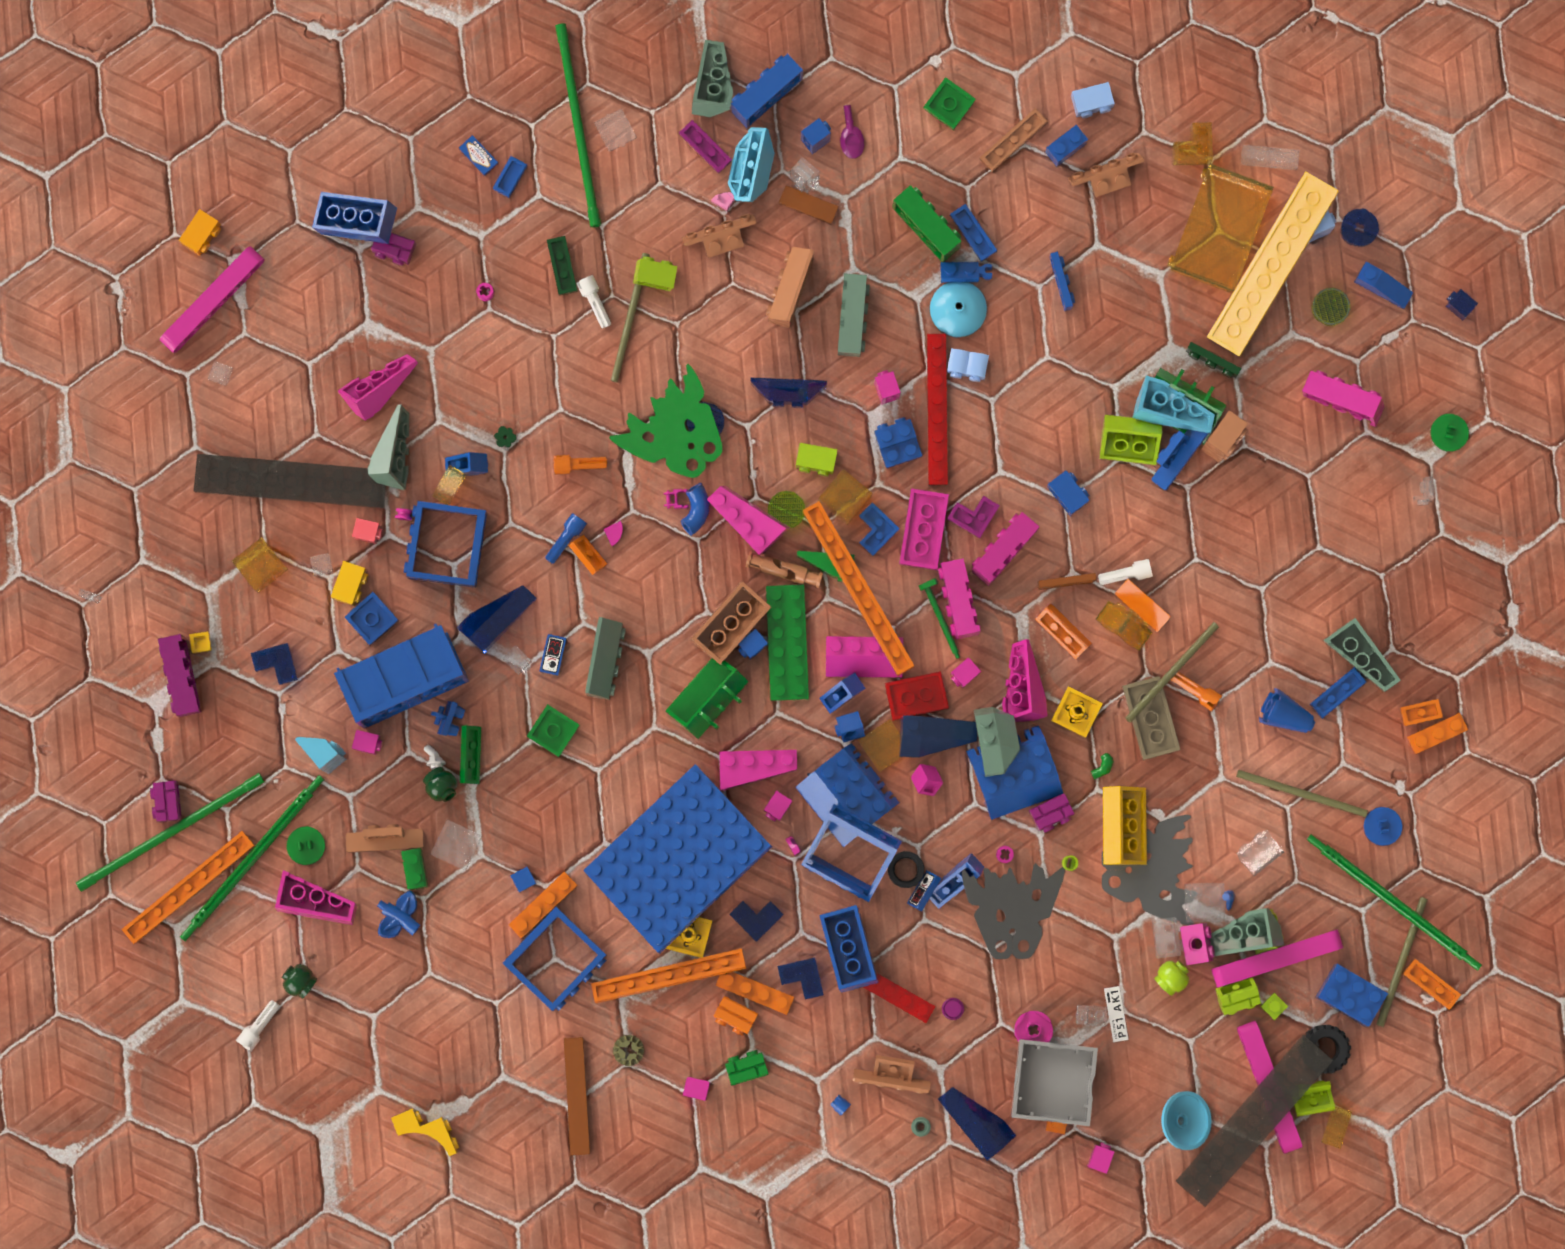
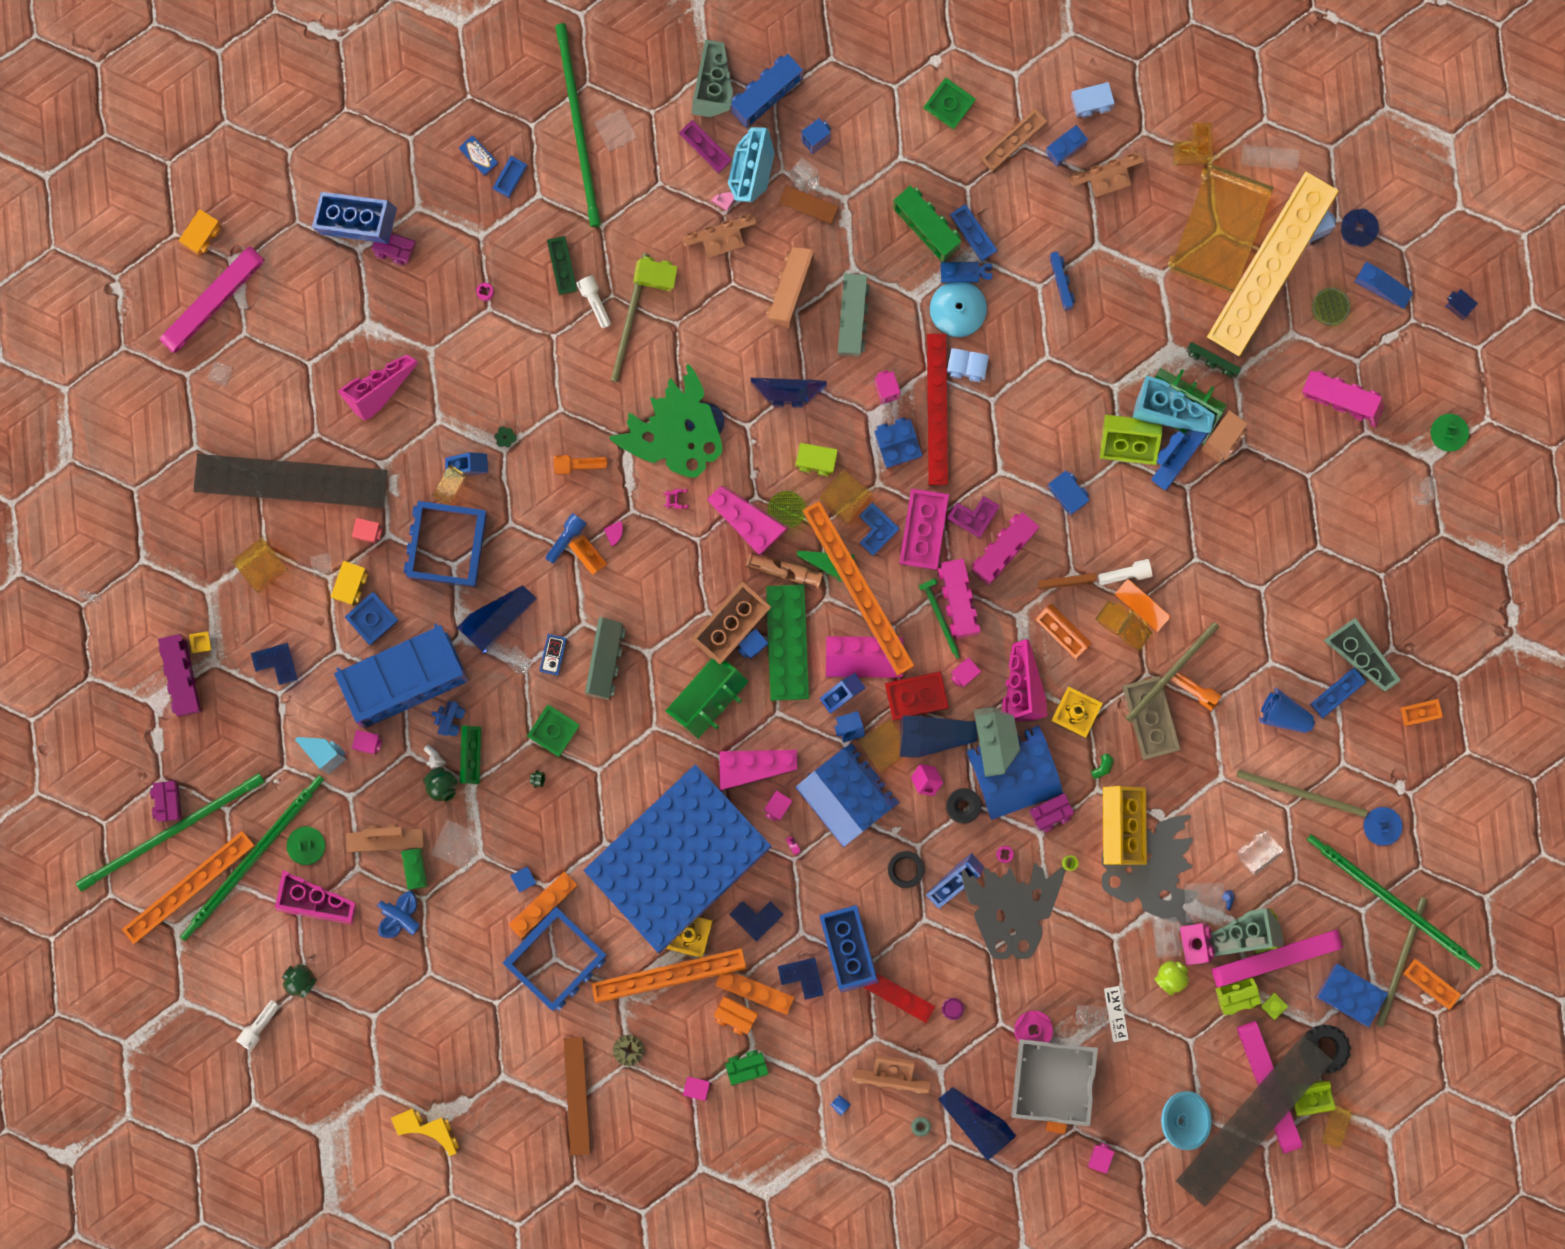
sand green wedge [368,405,409,490] -> none
dark pink bush [395,508,413,521] -> none
blue cylinder [680,483,709,536] -> none
blue window [801,804,902,902] -> none
magenta piece [840,105,864,159] -> none
tile [907,870,941,912] -> none
orange plate [1407,713,1468,754] -> none
none -> dark green plate [530,769,545,788]
none -> black tyre [946,788,981,824]

